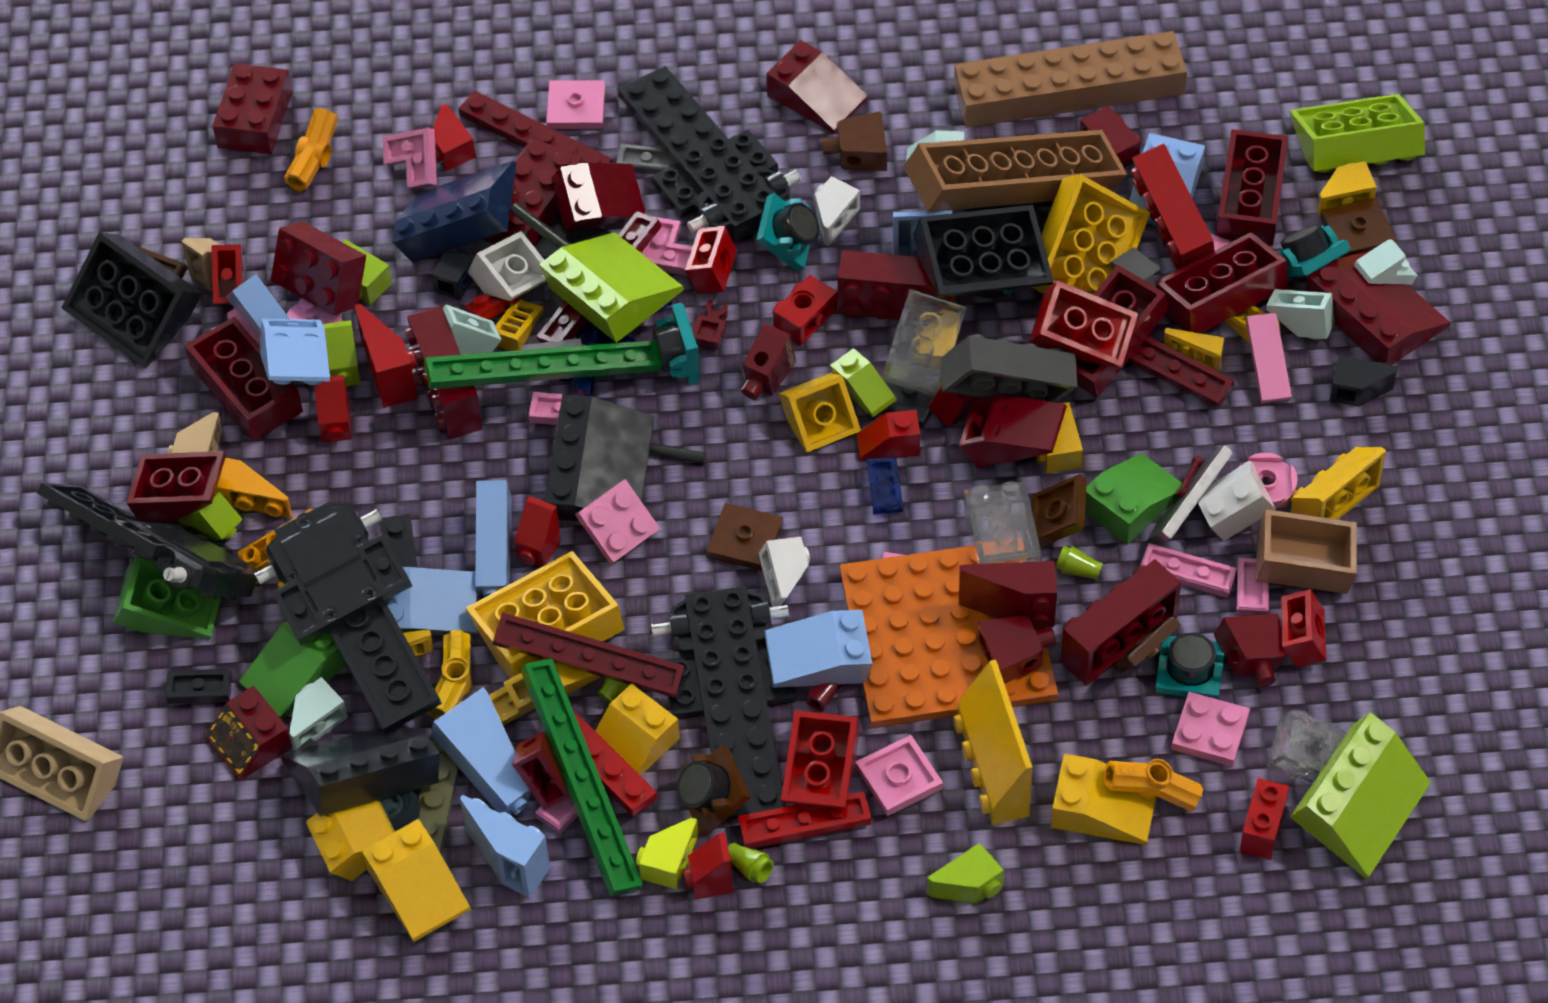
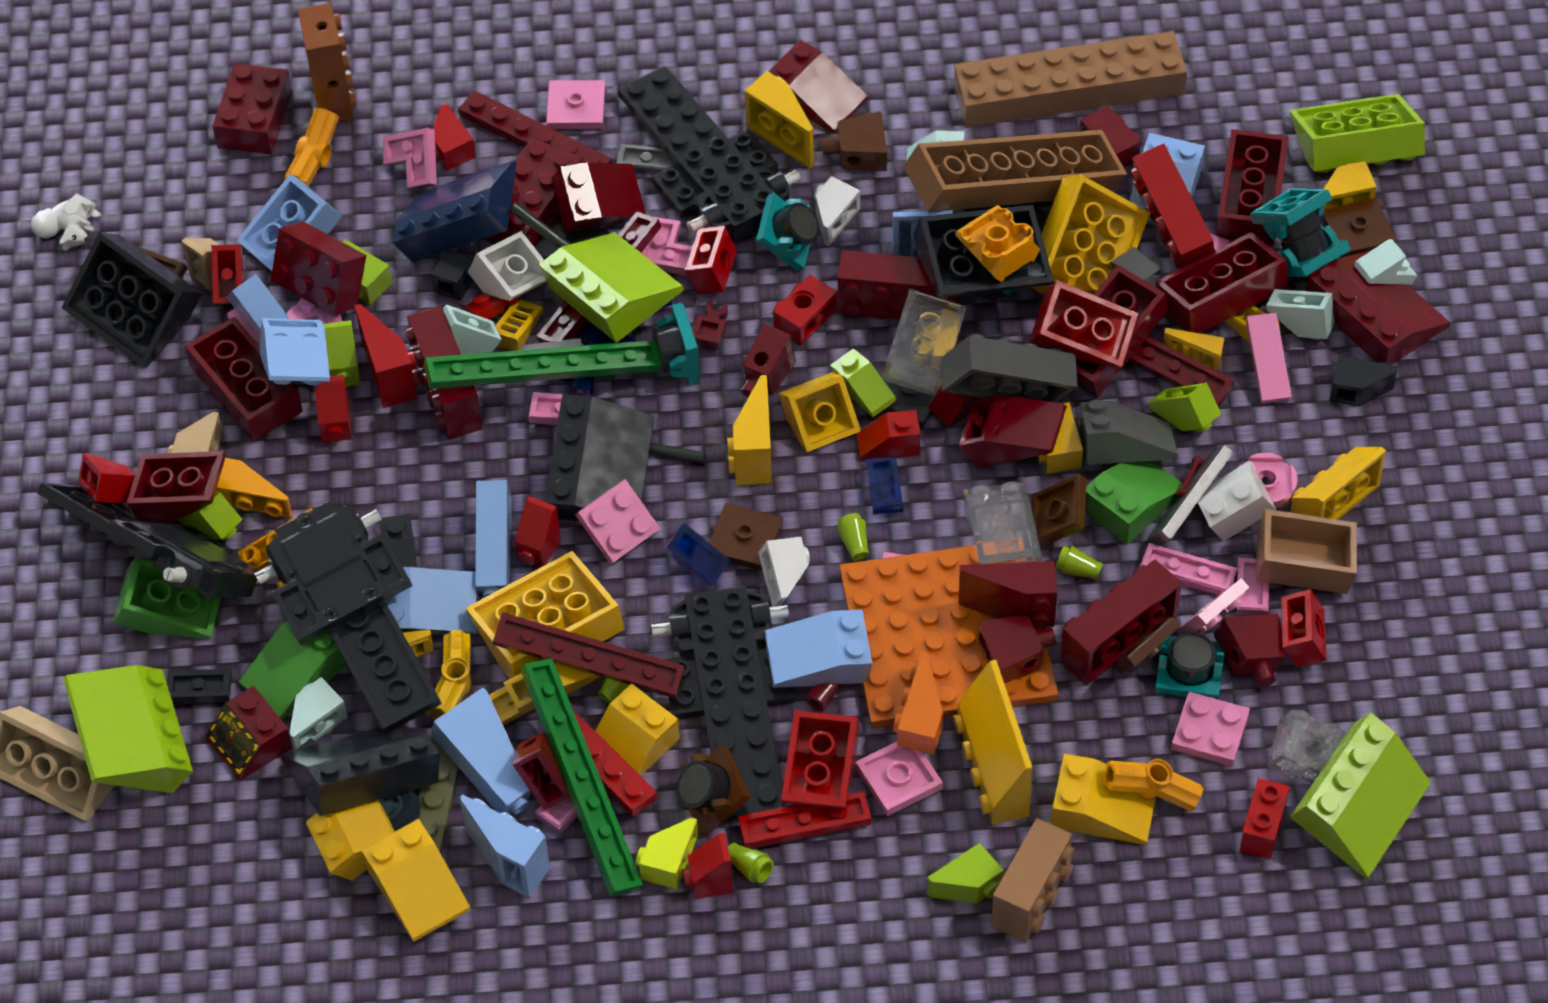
none -> white animal [31,193,101,251]
none -> lime slope [63,665,193,793]
none -> red slope [78,453,135,504]
none -> light blue slope [237,173,342,271]
none -> dark orange brick [298,3,357,122]
none -> clear blue slope [665,523,731,585]
none -> yellow slope [727,375,772,485]
none -> yellow slope [745,71,814,169]
none -> lime cone [836,513,869,561]
none -> orange slope [893,650,943,754]
none -> light orange slope [955,205,1040,282]
none -> medium nougat piece [991,818,1075,943]
none -> dark grey slope [1080,399,1178,465]
none -> lime slope [1147,383,1221,432]
none -> bright pink plate [1176,578,1249,635]
none -> teal piece [1250,188,1332,241]

